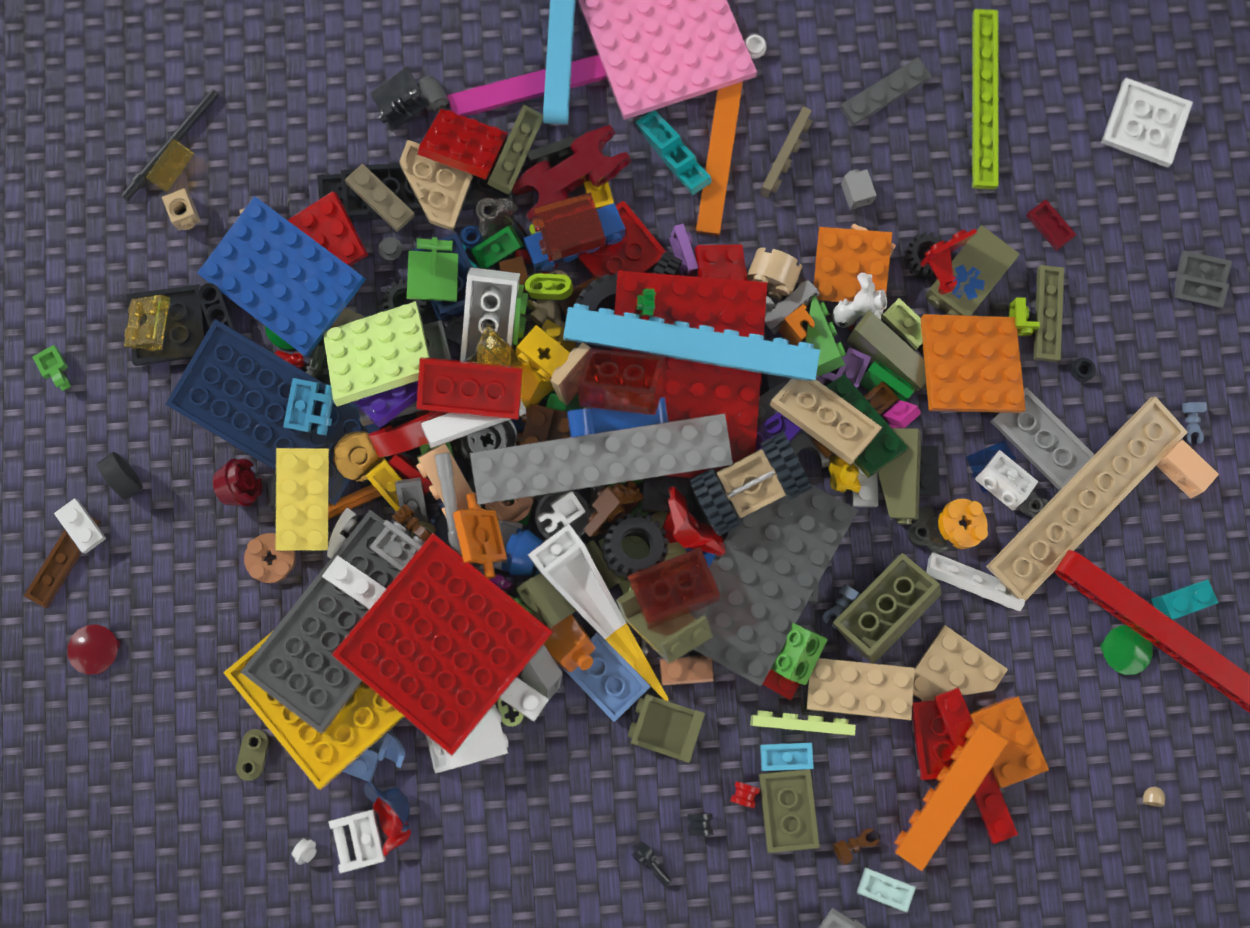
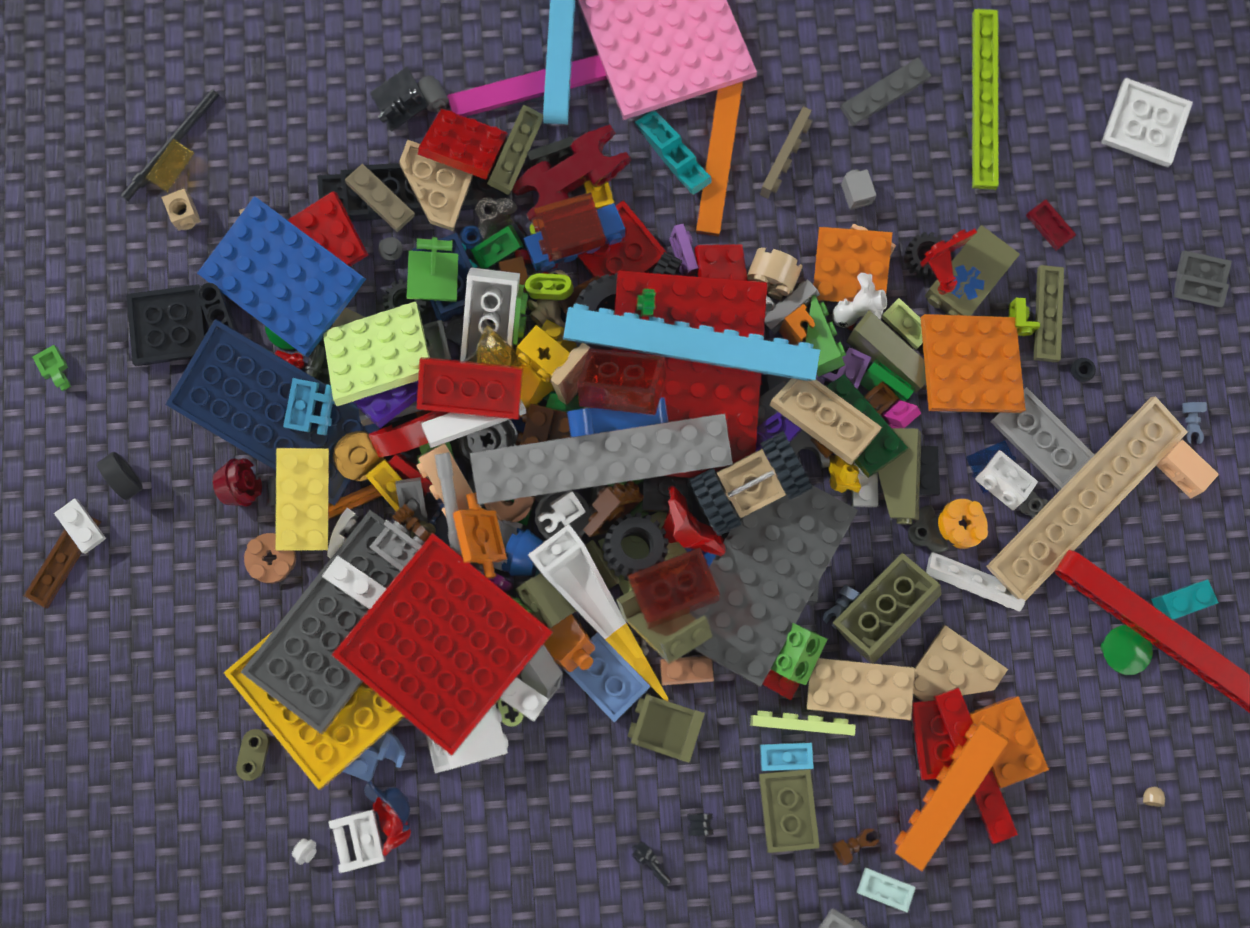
dark red dish [67,624,120,675] -> none
clear yellow piece [124,295,170,351] -> none
red wheel [730,781,760,809] -> none
white plate [744,35,766,59] -> none

